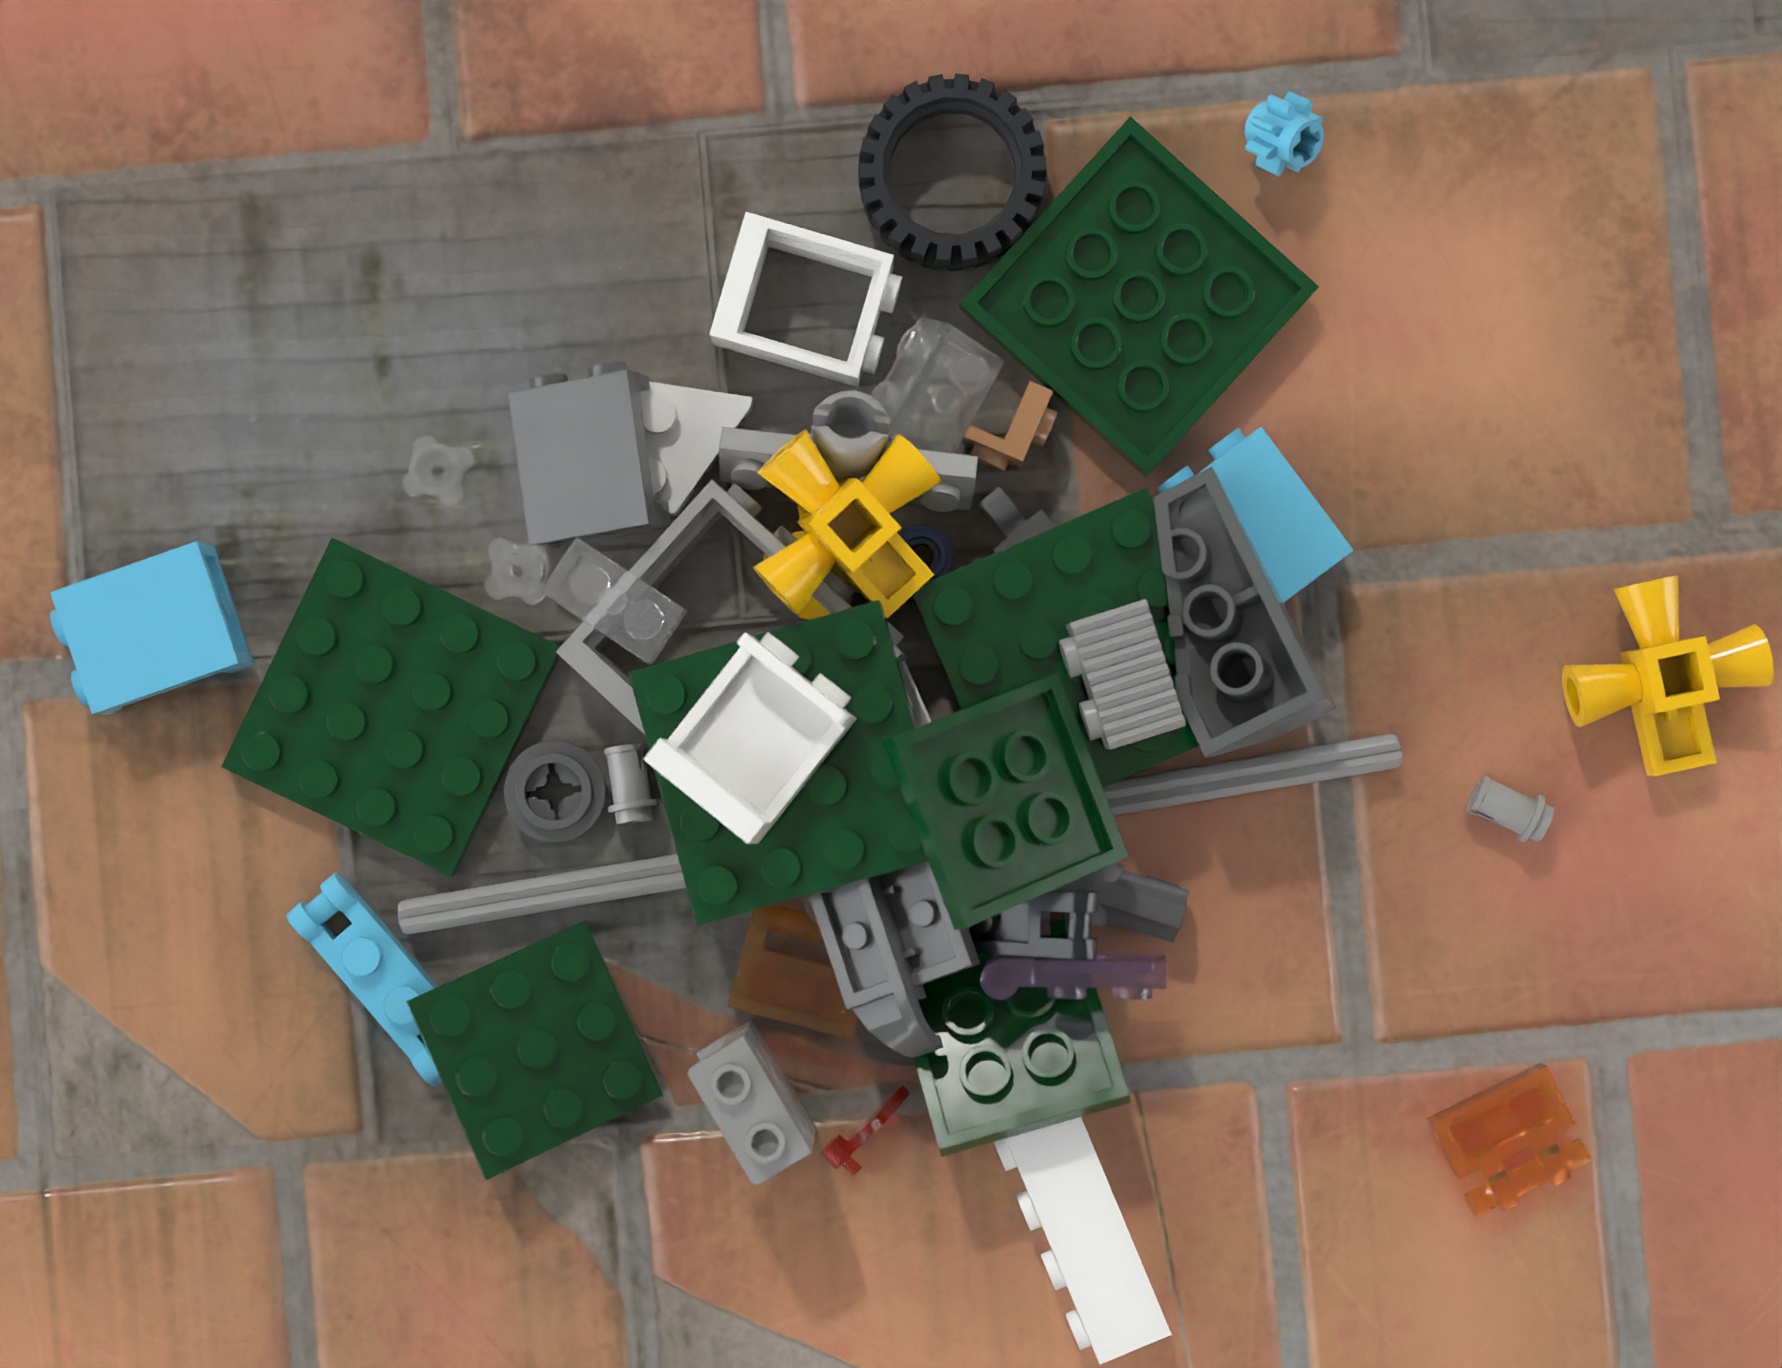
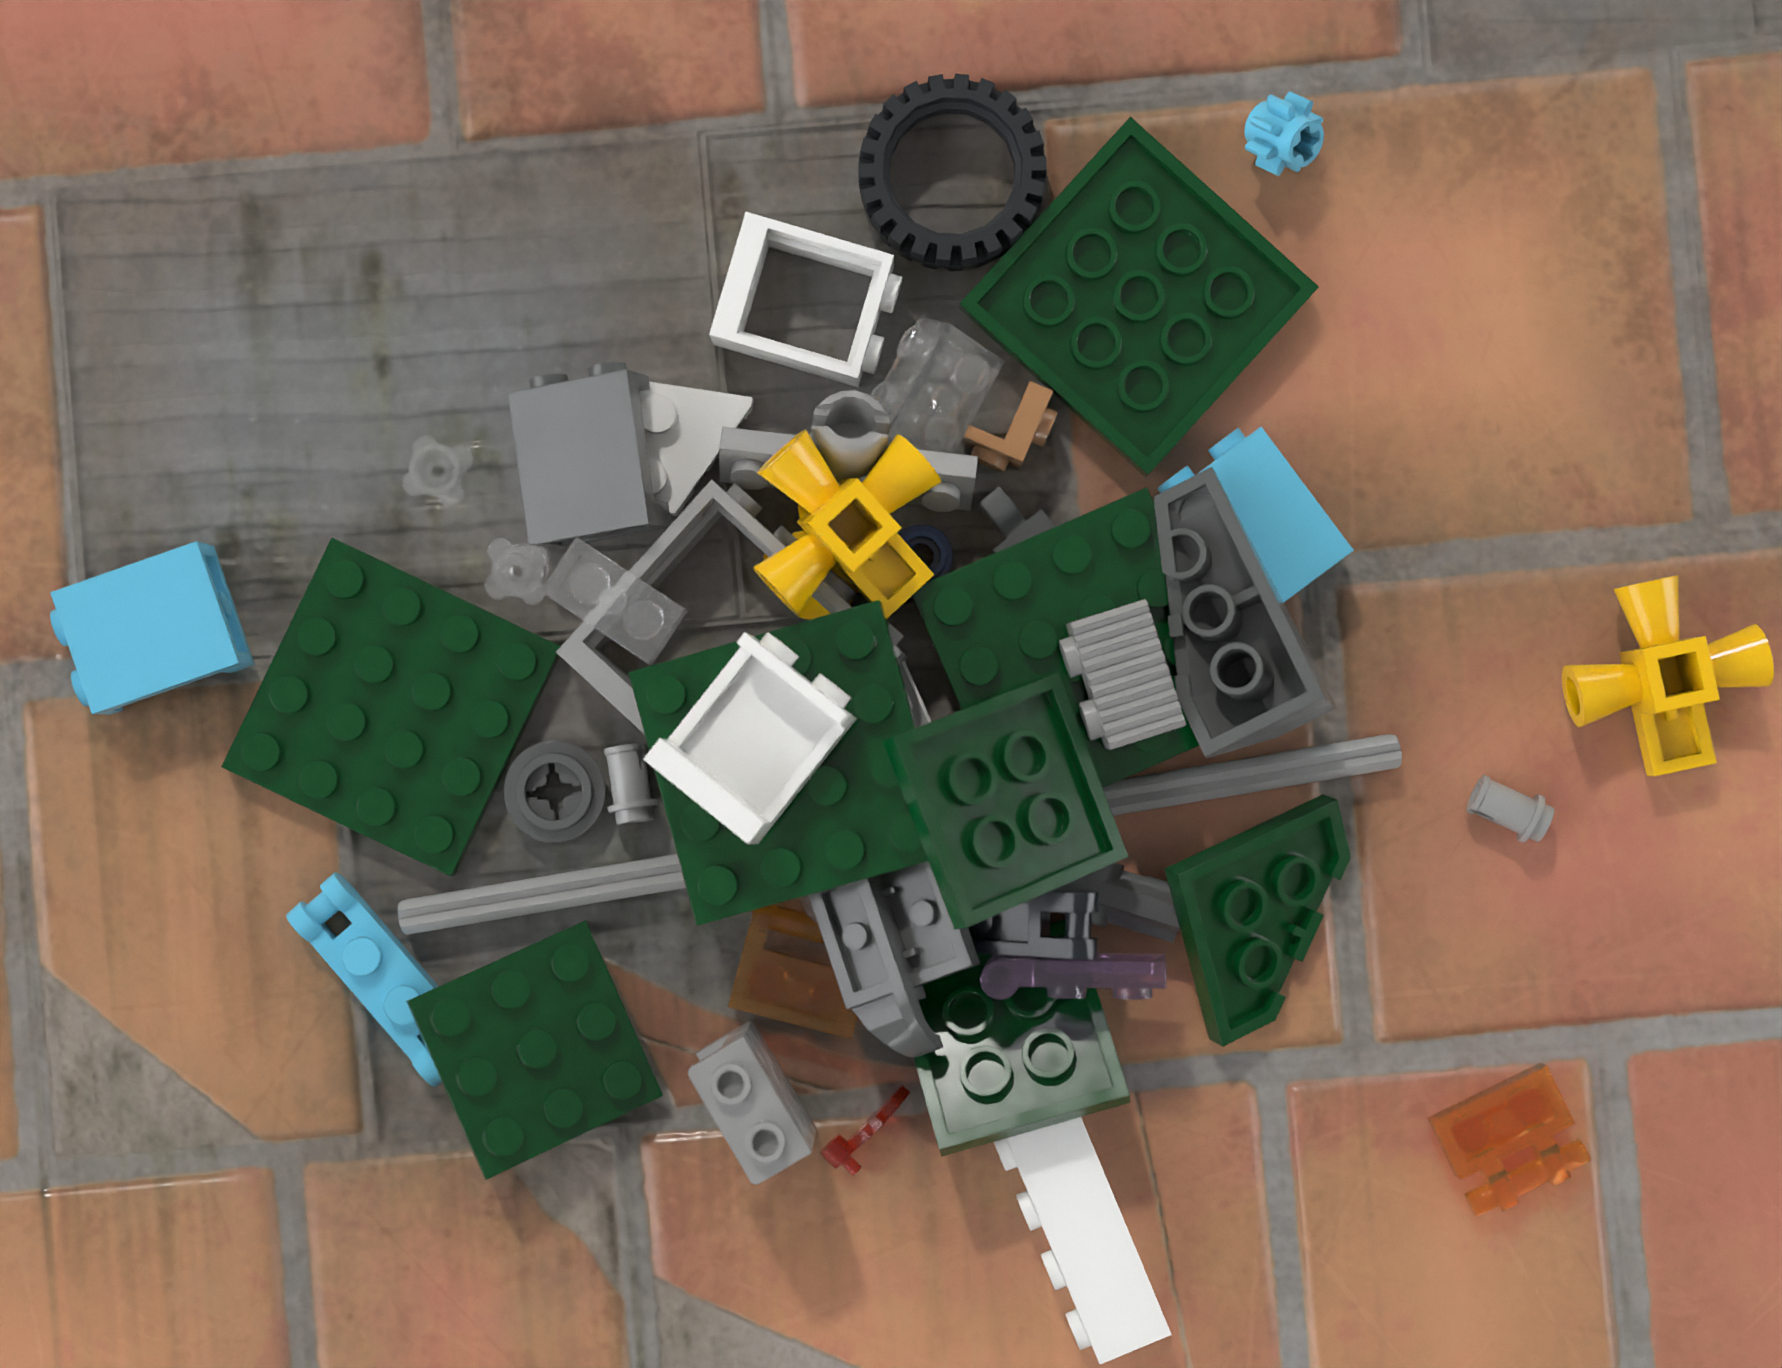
none -> dark green plate [1164,794,1351,1047]

